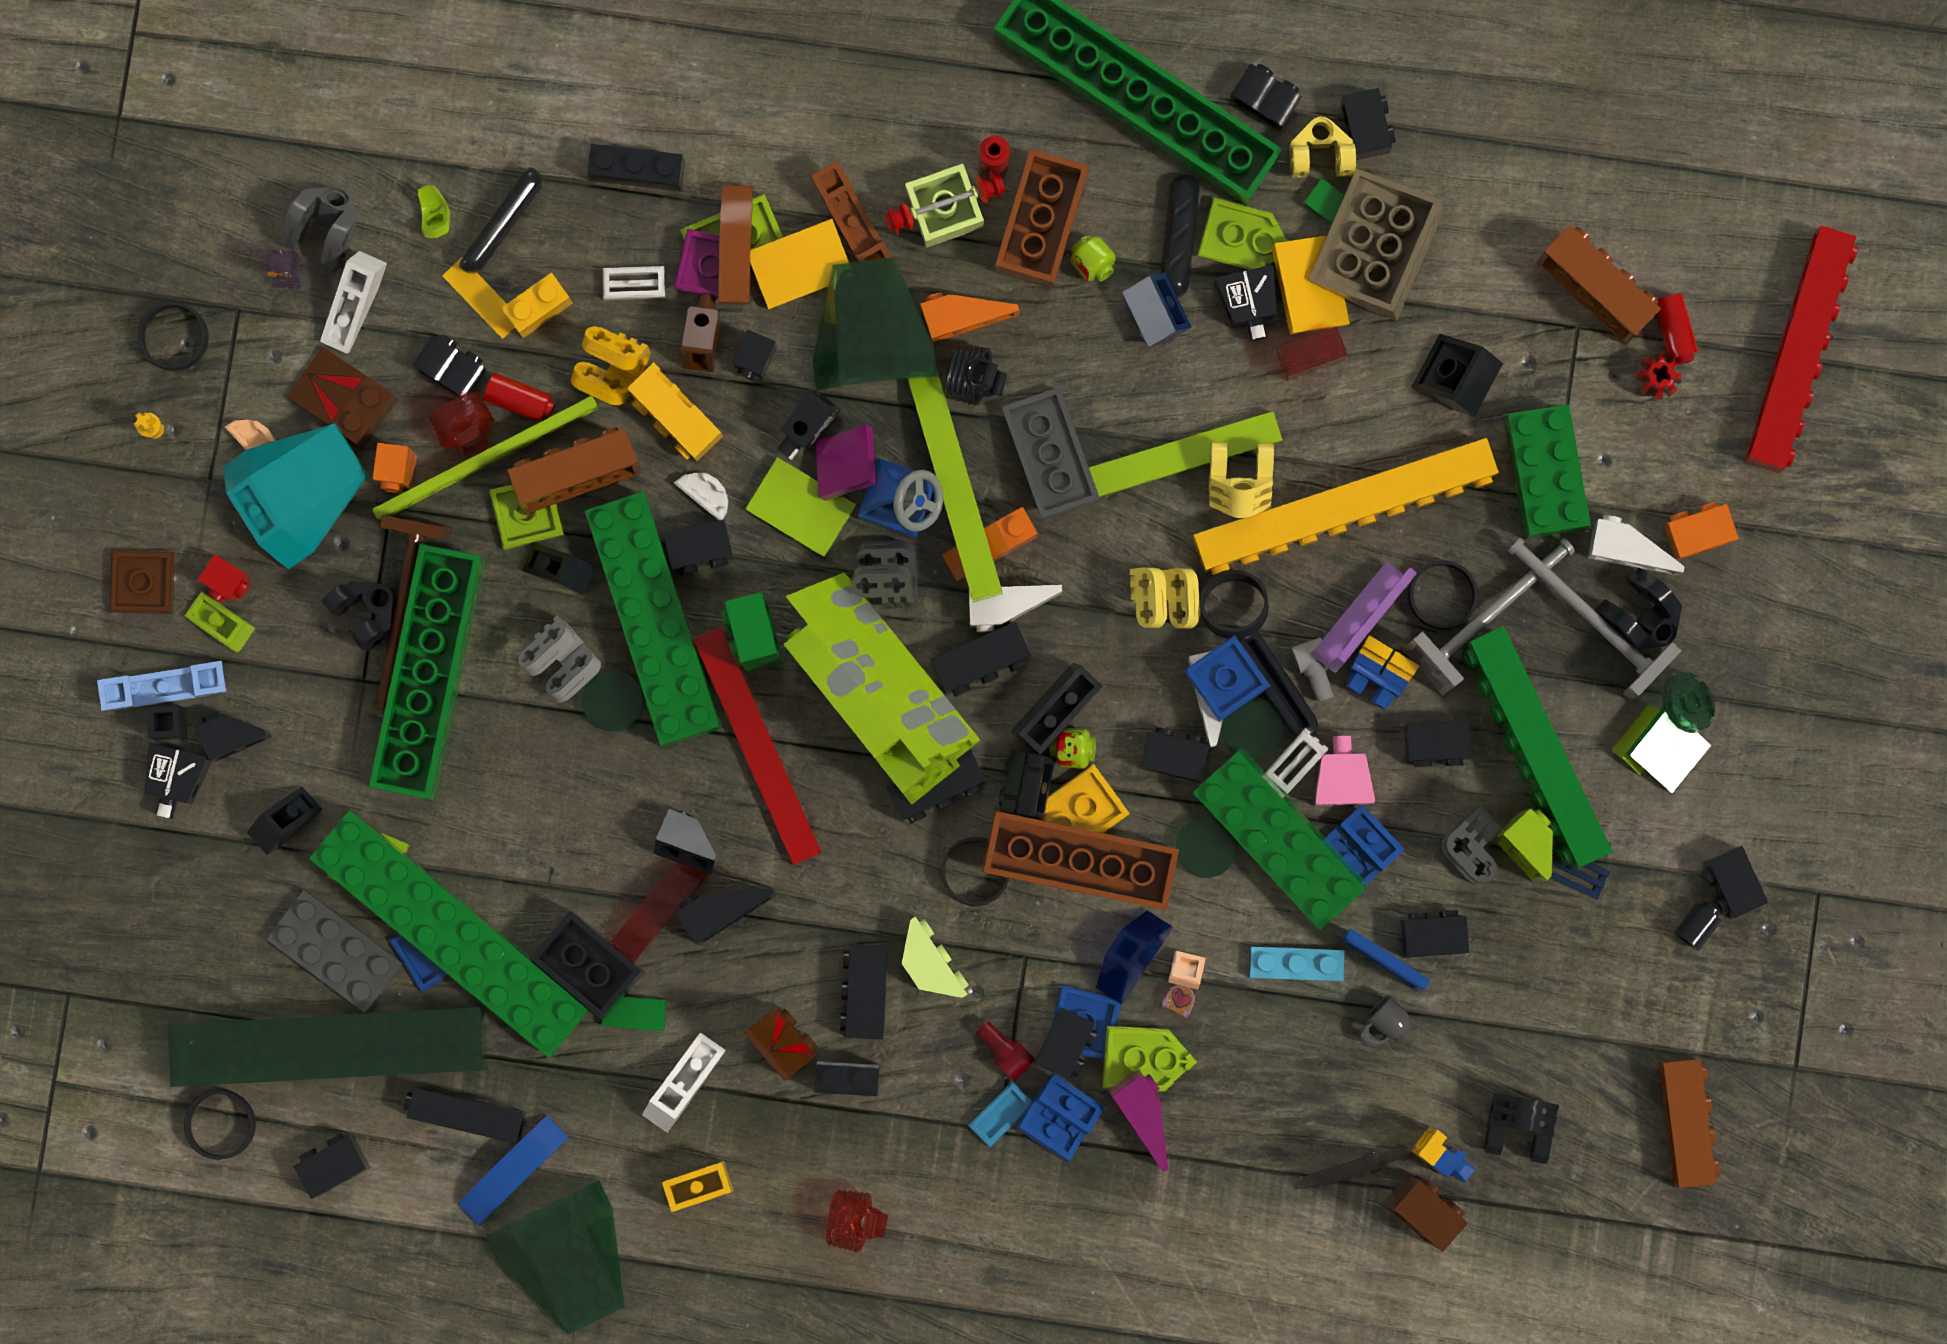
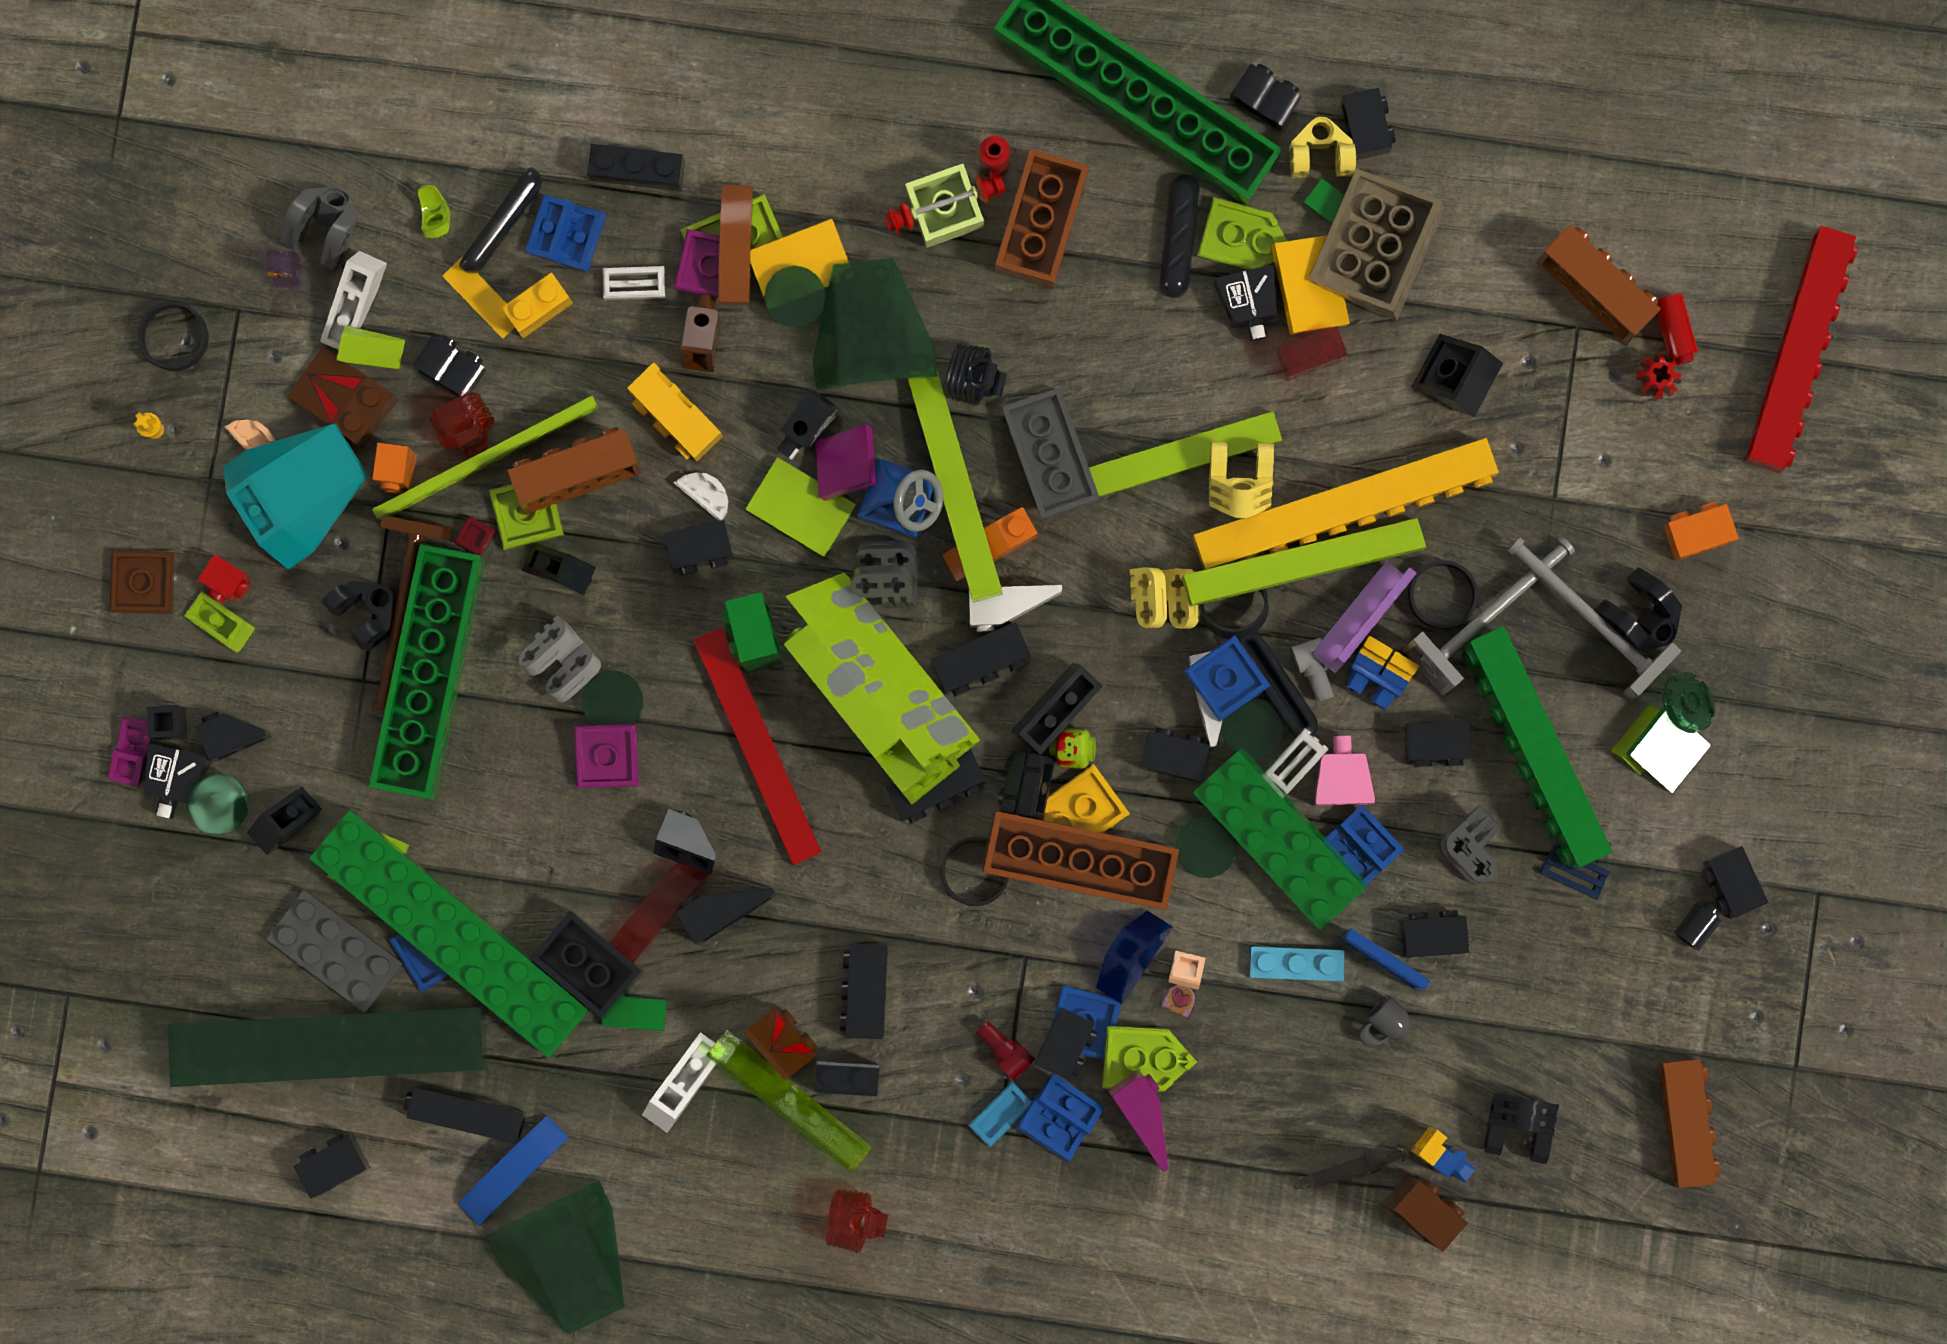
light blue slope [97,661,226,711] -> none
black tyre [184,1090,256,1160] -> none
red brick [484,373,556,423] -> none
yellow piece [570,326,651,405] -> none
green brick [585,491,722,748] -> none
yellow brick [662,1161,734,1212] -> none
black brick [733,330,777,381] -> none
dark orange slope [810,160,898,283] -> none
yellowish green slope [902,917,969,998] -> none
orange slope [920,293,1020,343] -> none
lime head [1070,235,1116,282] -> none
brick [1122,272,1192,347] -> none
lime slope [1492,808,1553,883] -> none
green brick [1504,404,1591,540] -> none
white slope [1587,515,1684,576] -> none
none -> magenta slope [108,716,152,787]
none -> clear green tile [186,773,249,835]
none -> lime slope [337,325,406,369]
none -> dark red tile [453,515,497,556]
none -> blue slope [525,195,607,273]
none -> magenta tile [574,723,639,788]
none -> clear neon green tile [706,1030,872,1173]
none -> clear green tile [764,265,826,327]
none -> lime tile [1182,518,1426,607]

